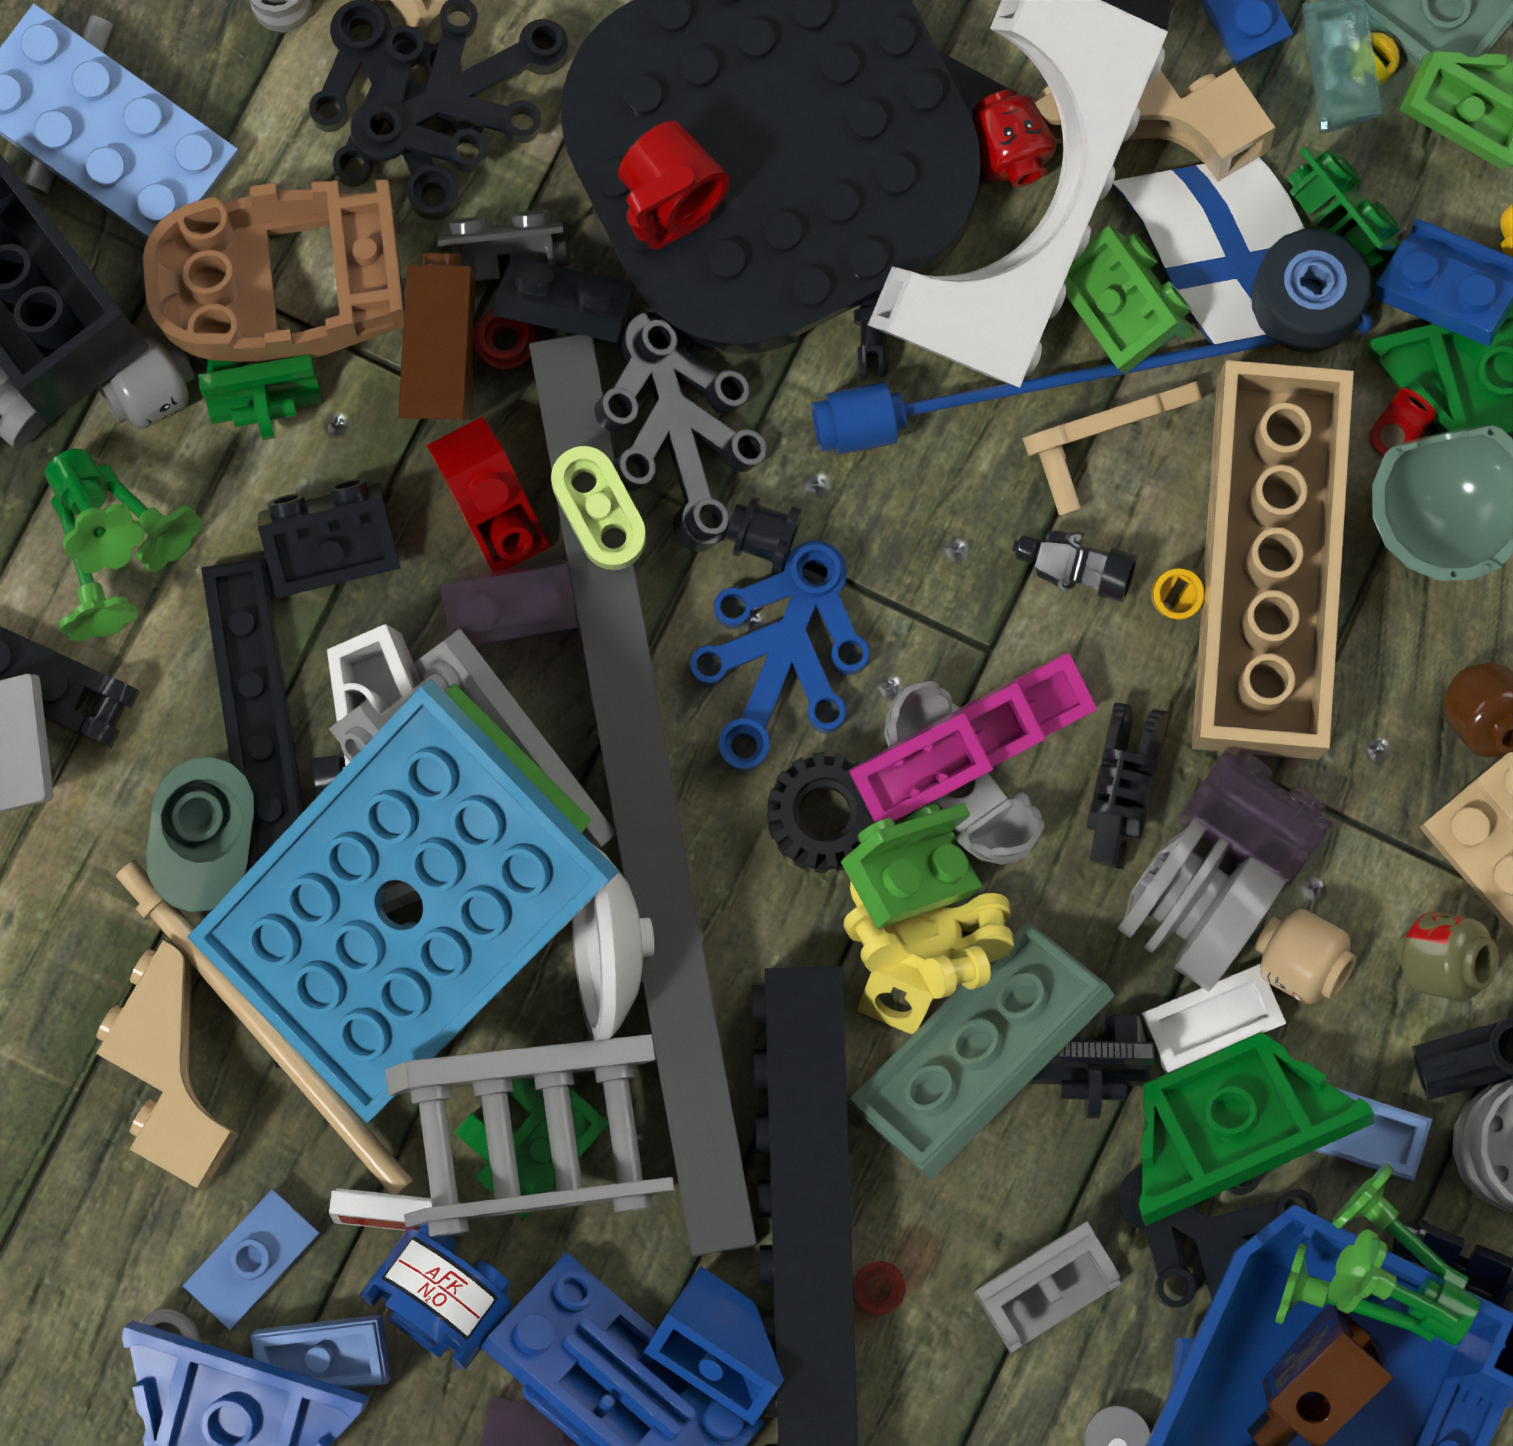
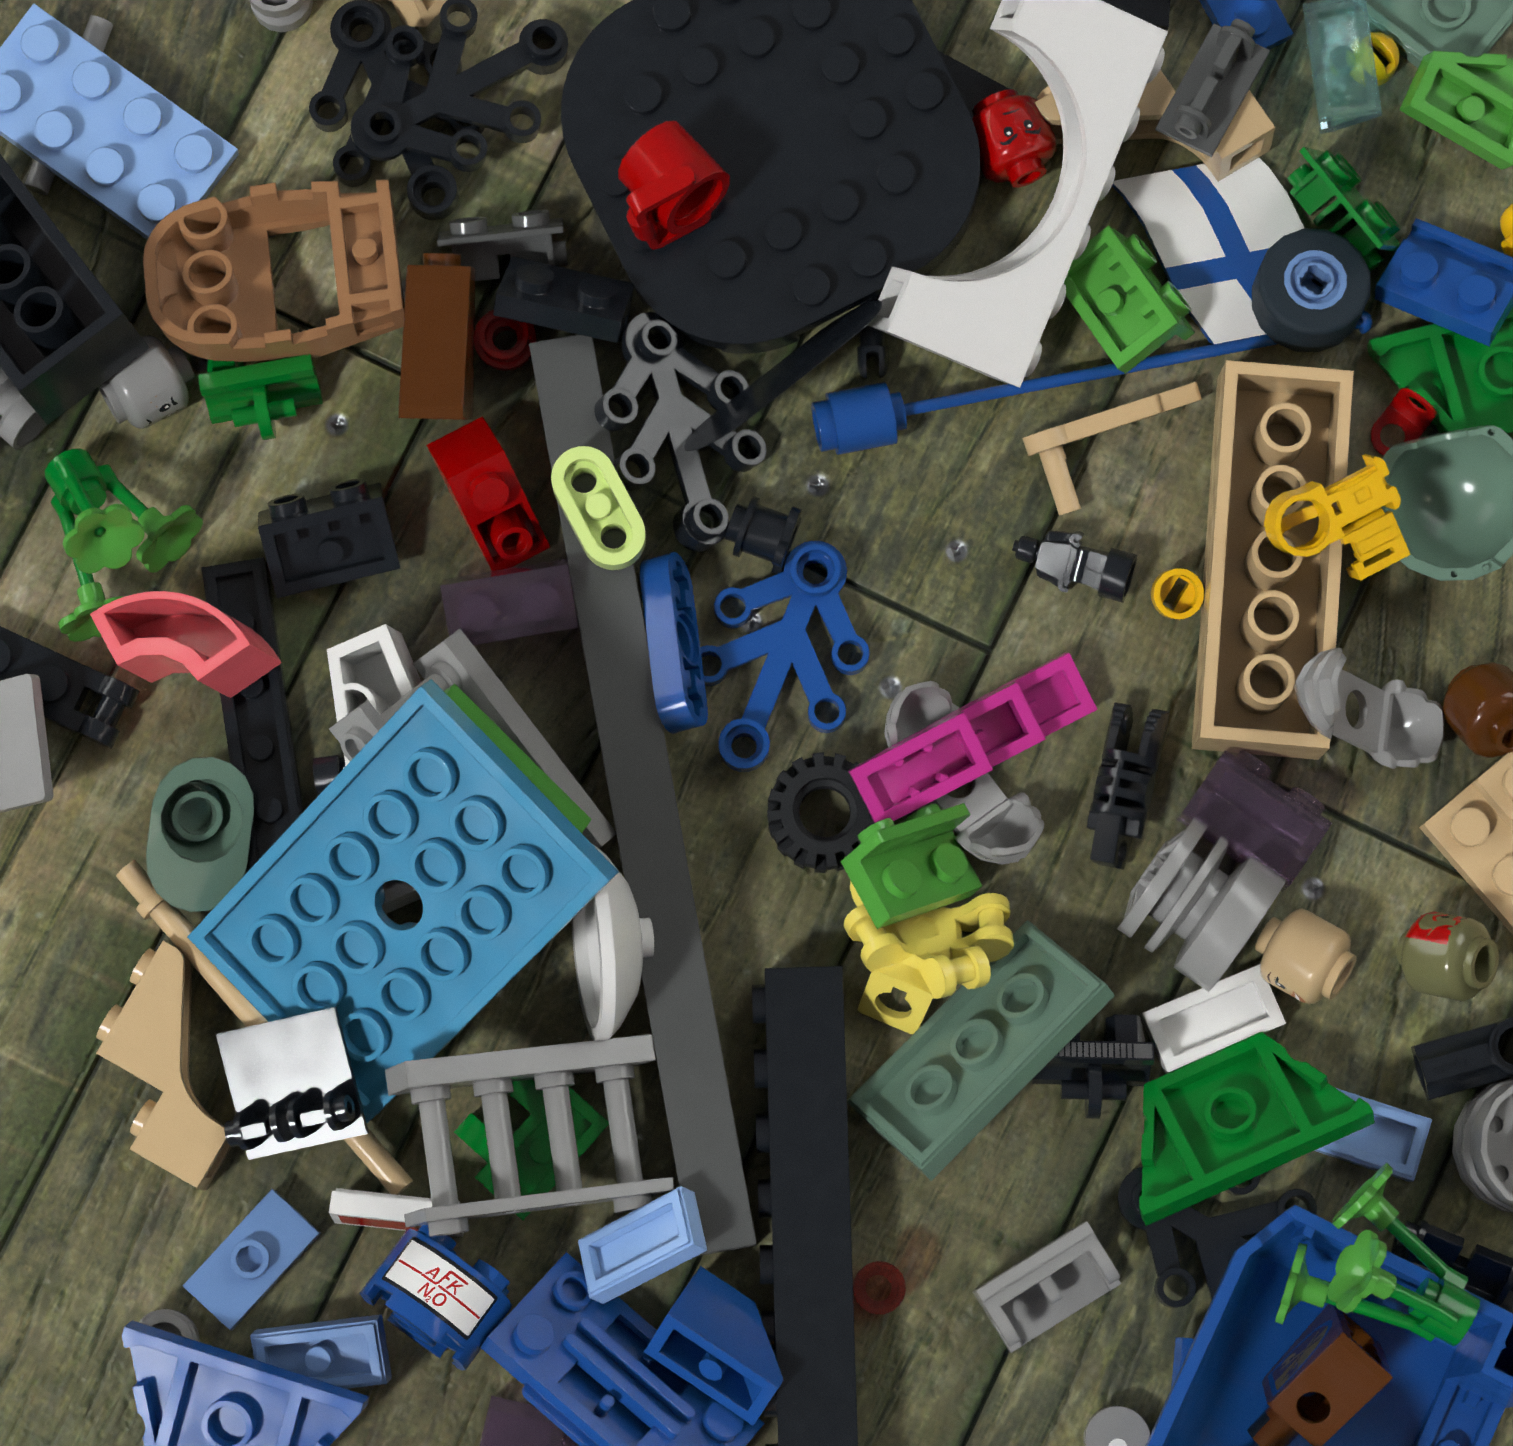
none -> coral brick [90,591,282,698]
none -> hinge [216,1006,369,1160]
none -> light blue tile [578,1186,707,1304]
none -> blue beam [640,552,708,734]
none -> black sticker [684,301,882,452]
none -> dark grey hinge [1155,19,1270,157]
none -> yellow piece [1264,454,1411,581]
none -> light grey piece [1294,648,1444,769]

